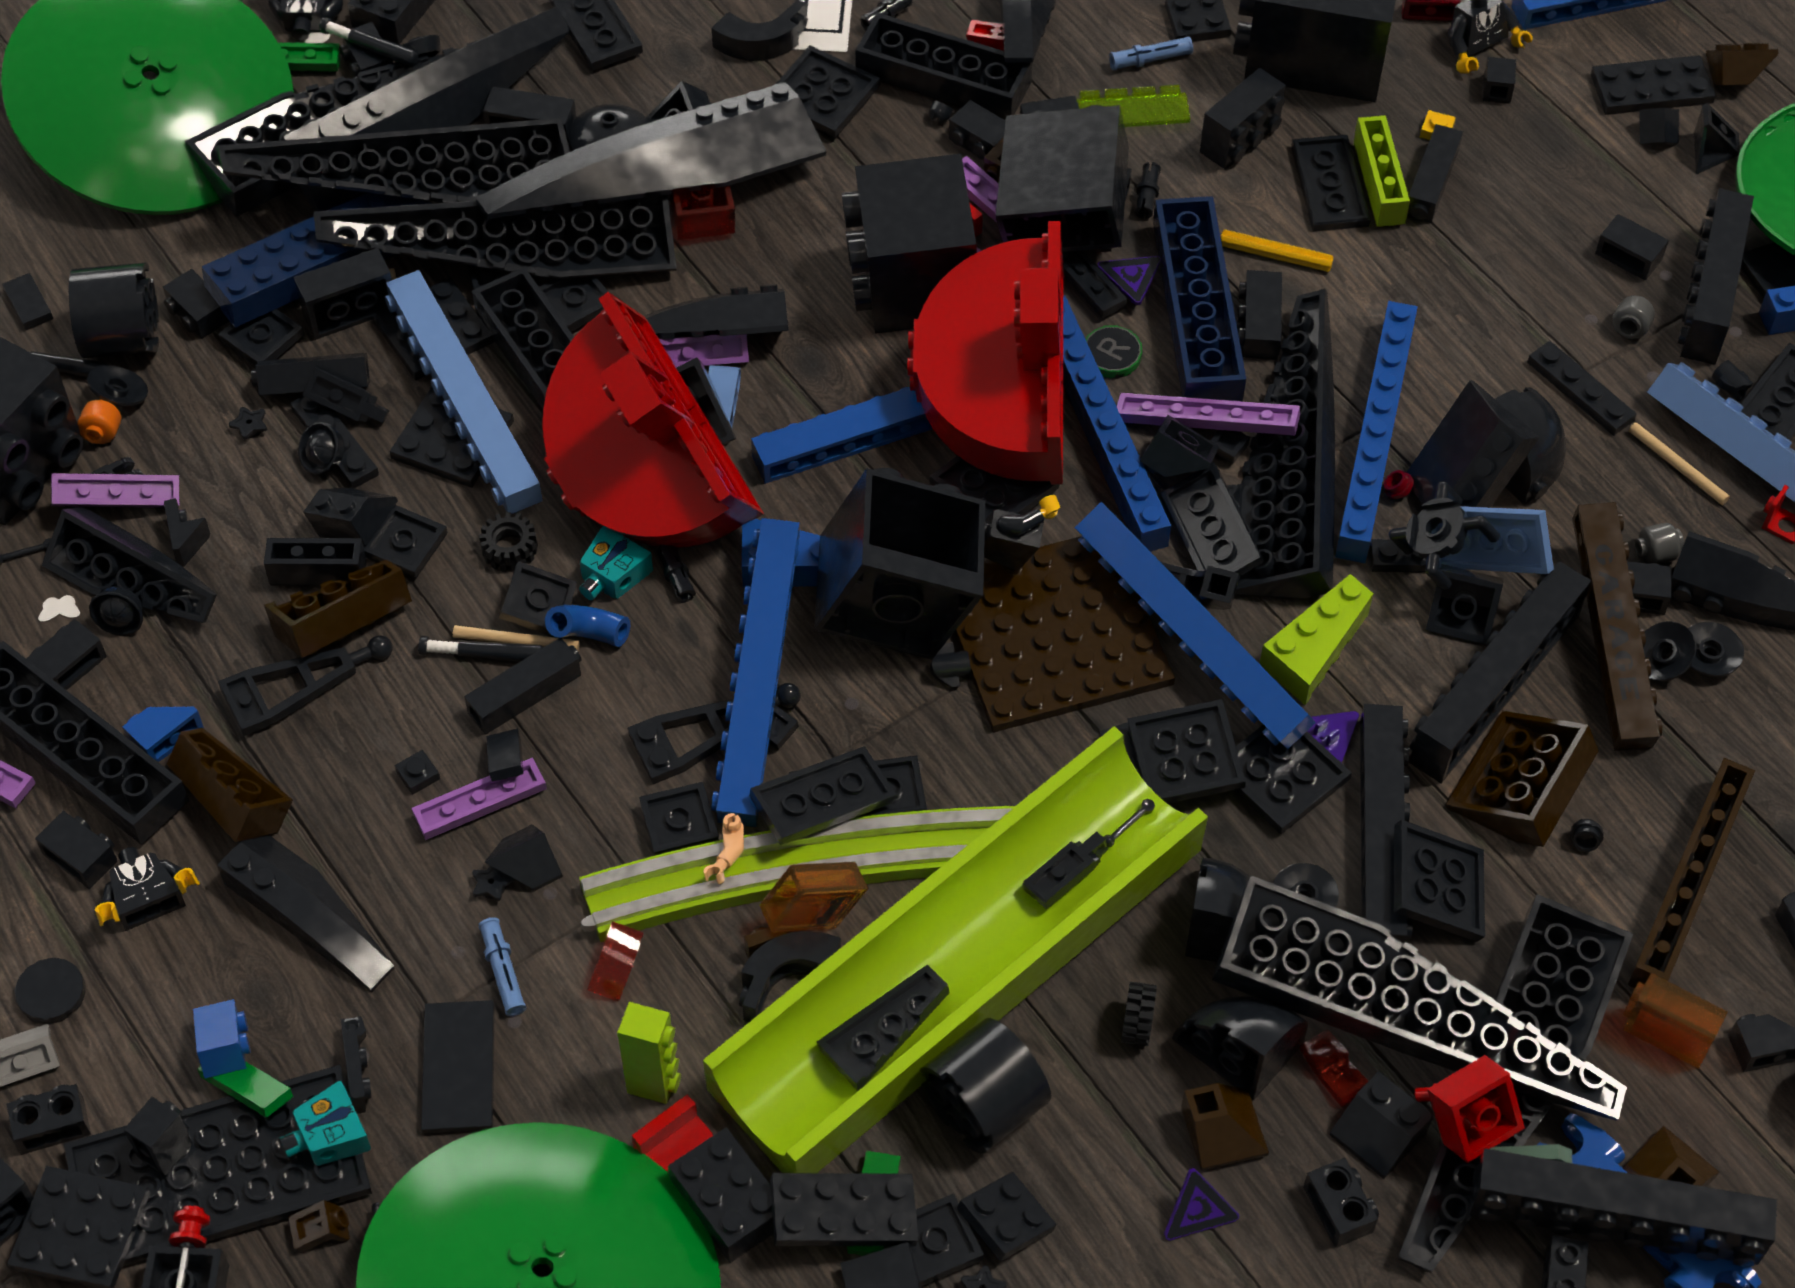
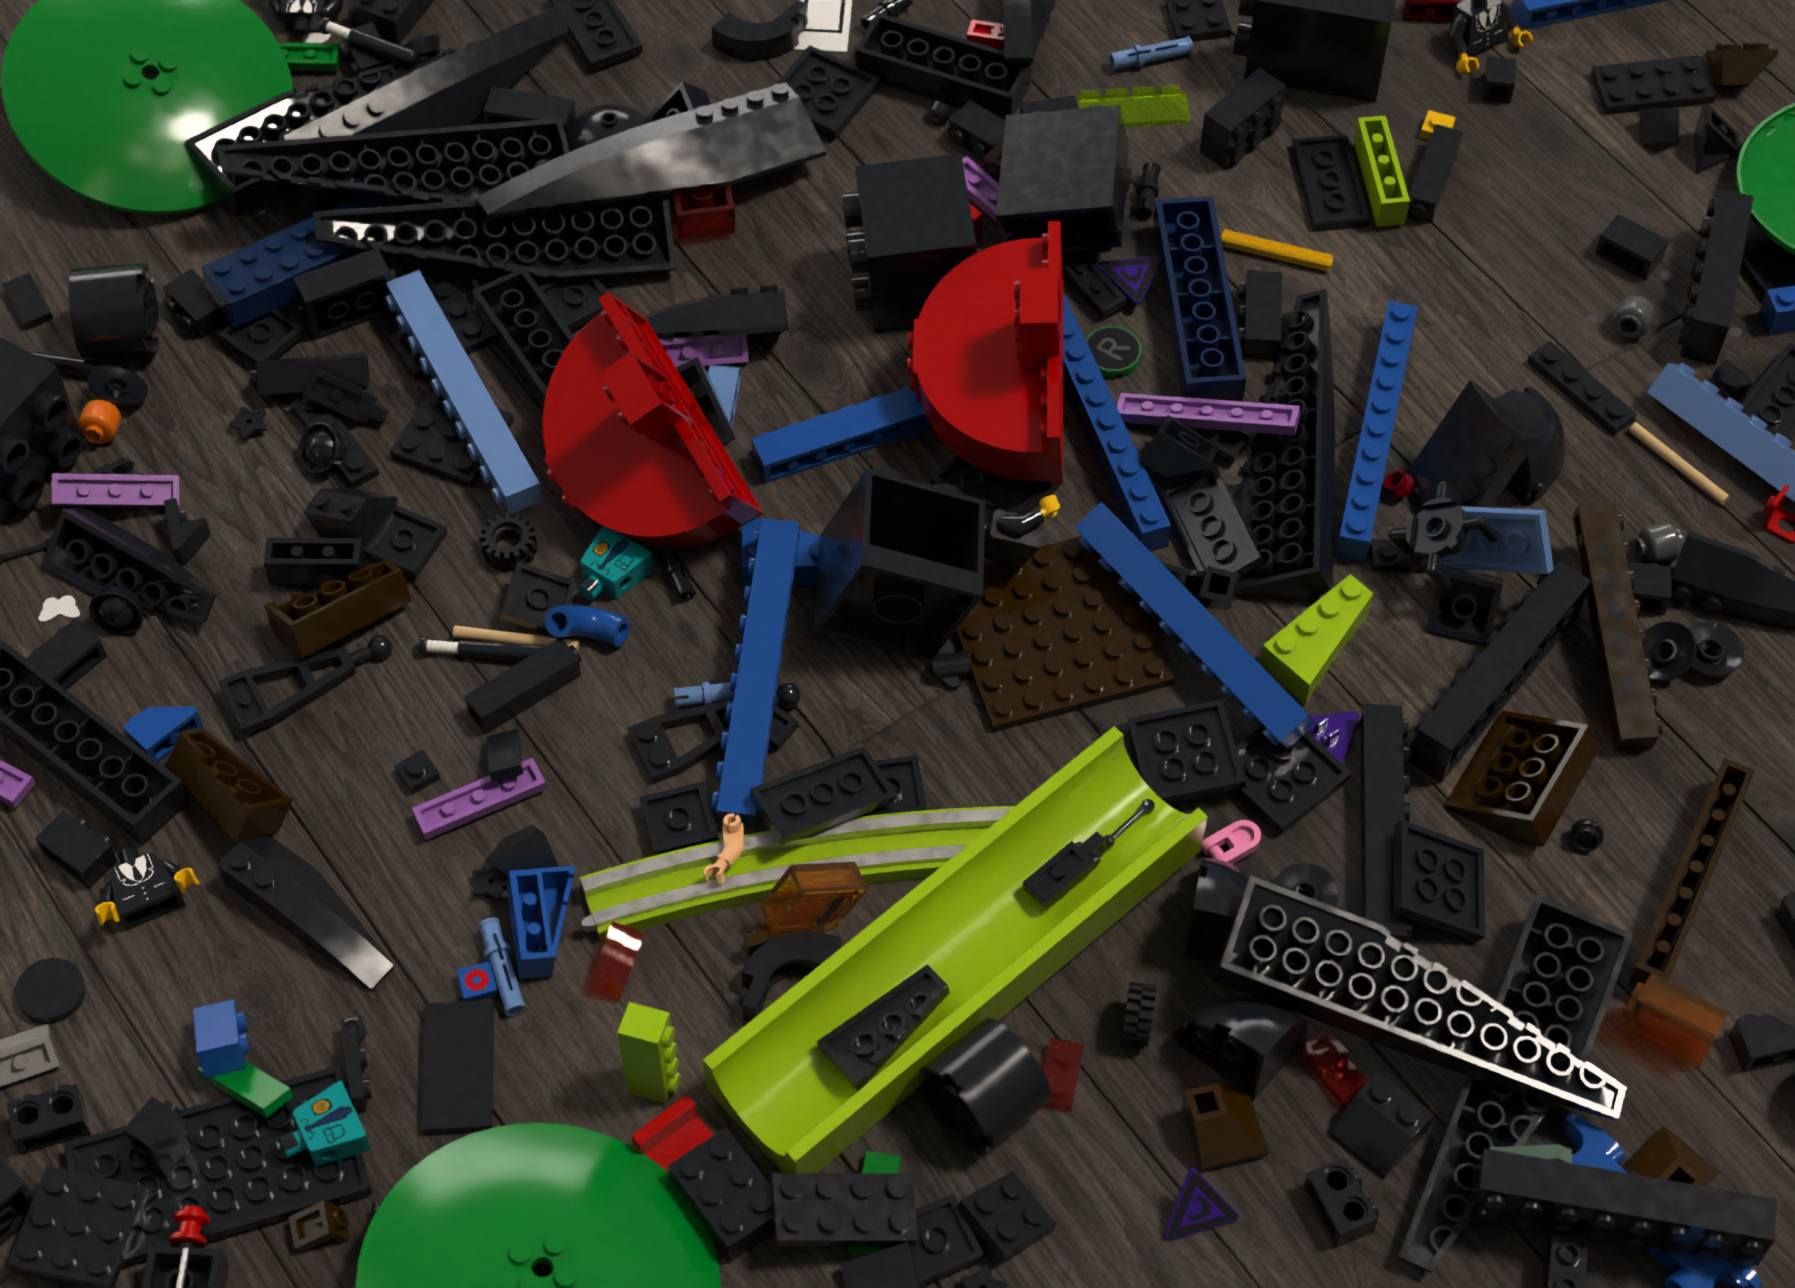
red piece [1415,1055,1525,1163] -> none
none -> blue tile [457,961,498,1001]
none -> blue wedge [507,866,576,979]
none -> medium blue pin [674,682,735,708]
none -> clear red plate [1043,1038,1084,1112]
none -> bright pink plate [1201,820,1261,865]

